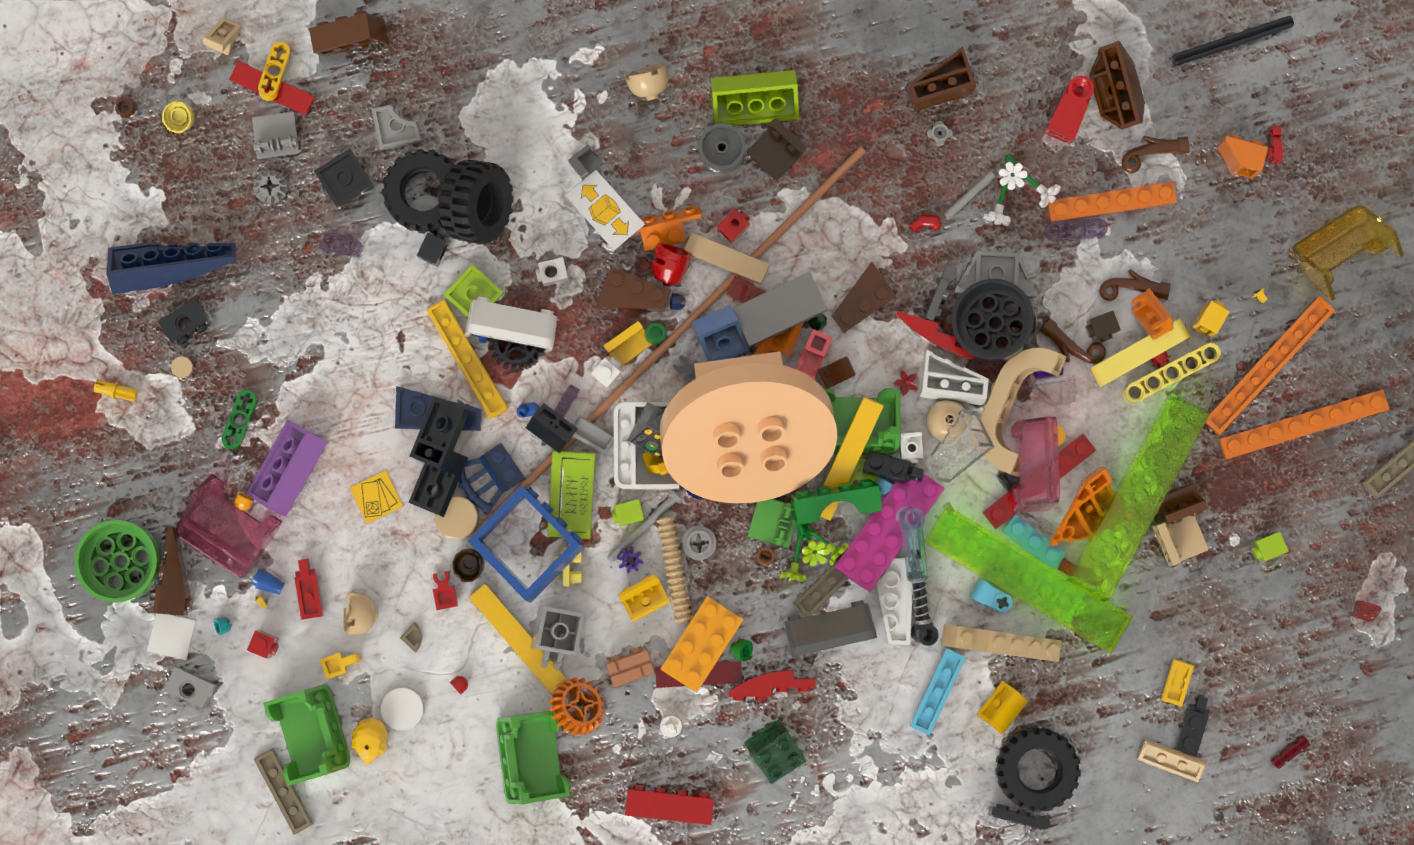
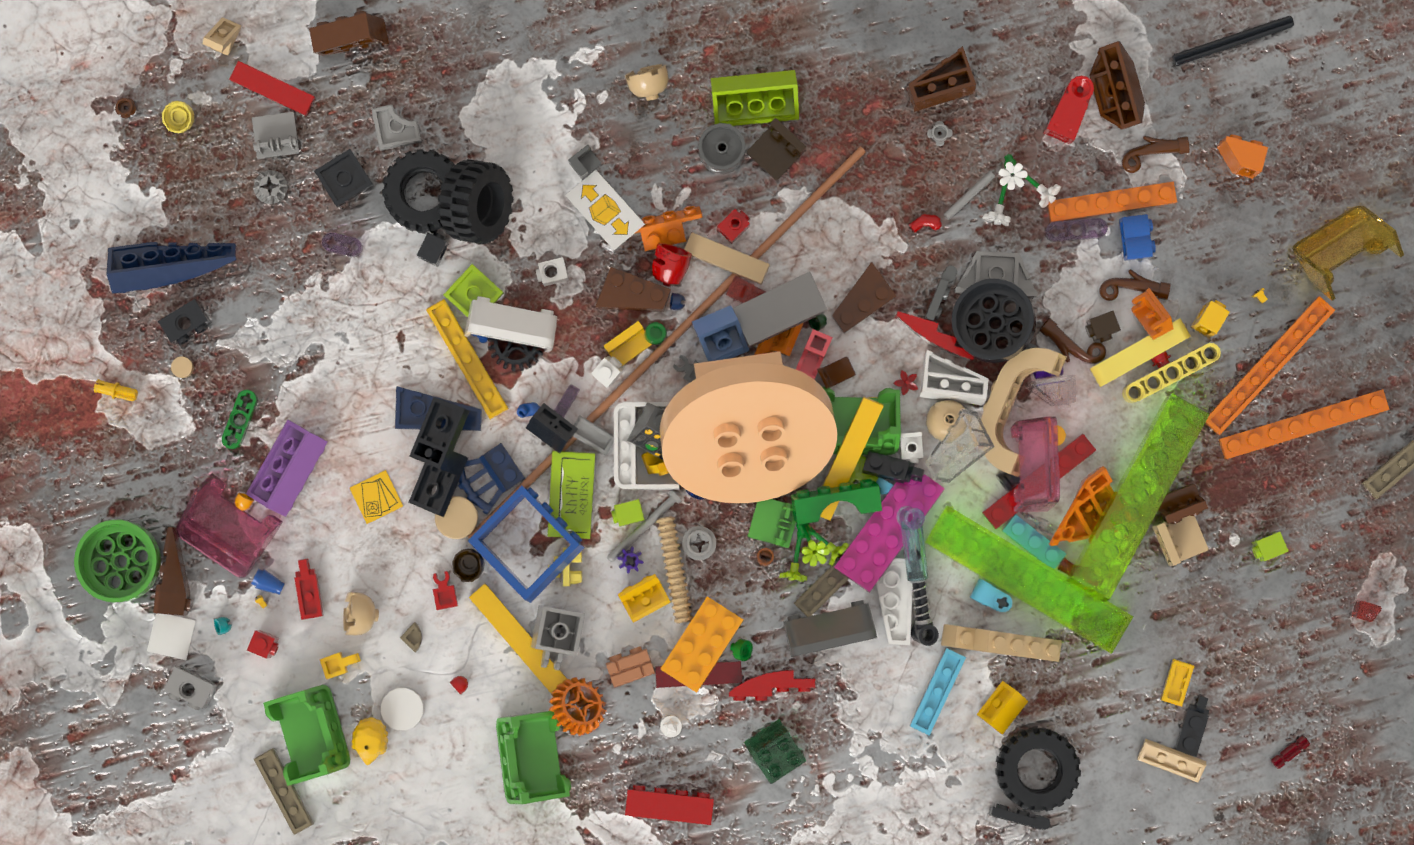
yellow beam [258,42,290,101] -> none
red plate [1266,126,1283,165] -> none
none -> blue brick [1119,214,1156,261]

